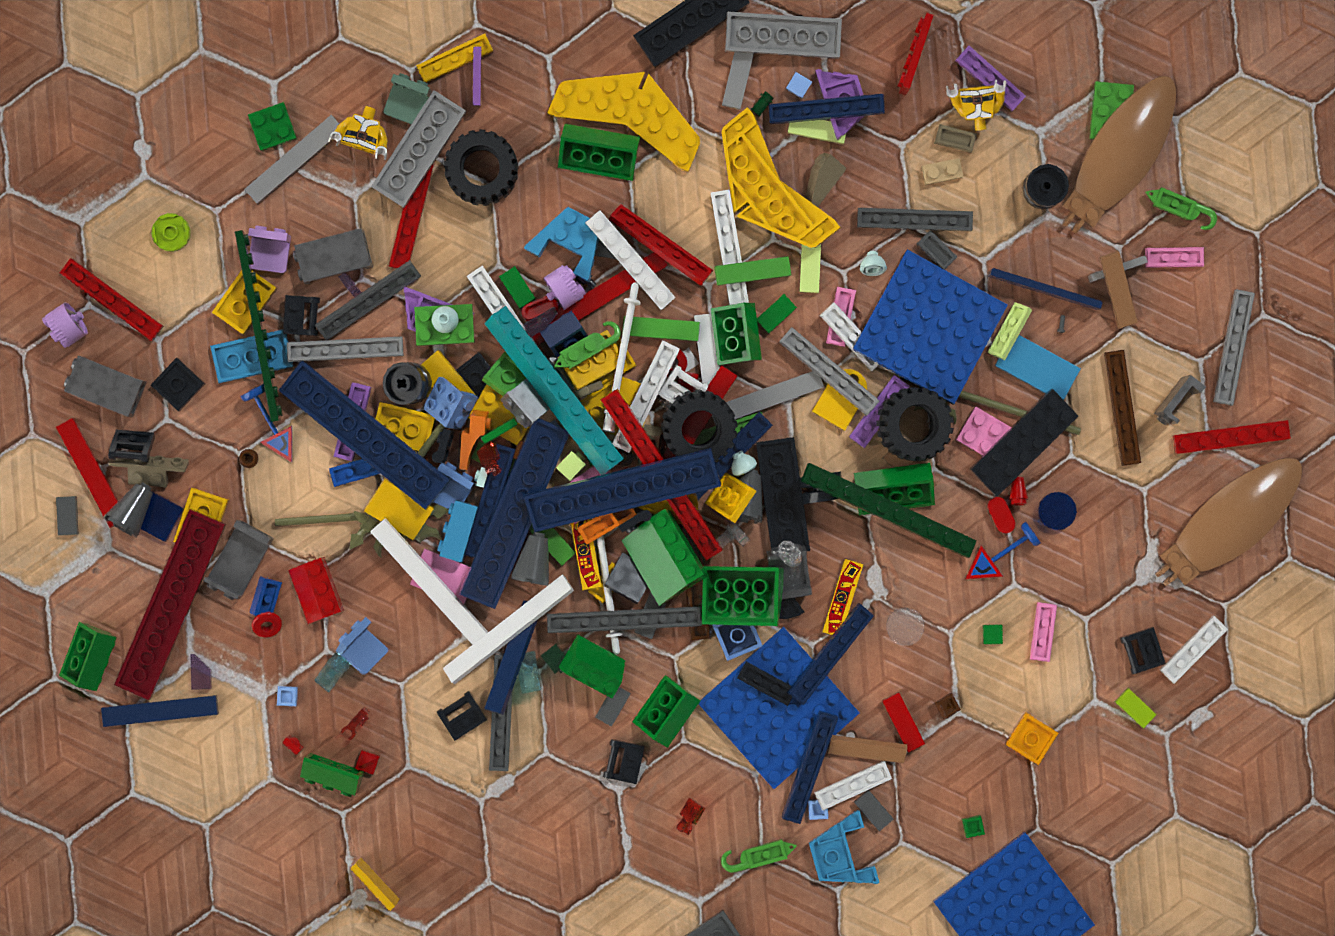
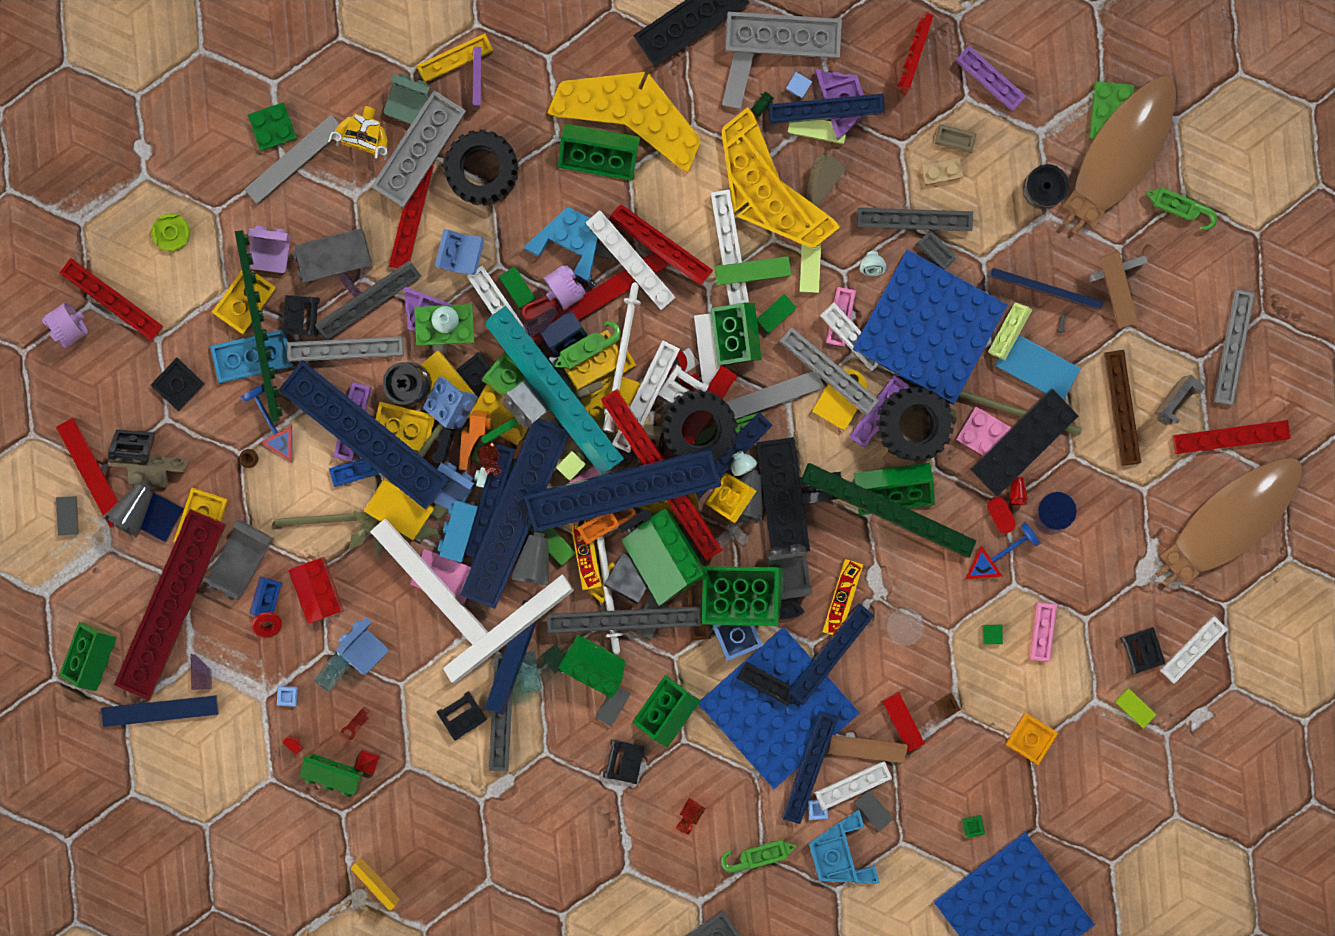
flat silver panel [64,355,147,418] -> none
bright green tile [622,316,700,342] -> none
clear piece [778,541,802,580] -> none
torso [946,80,1007,130] -> none
bright pink tile [1145,247,1204,268] -> none
none -> medium blue bracket [435,229,484,275]

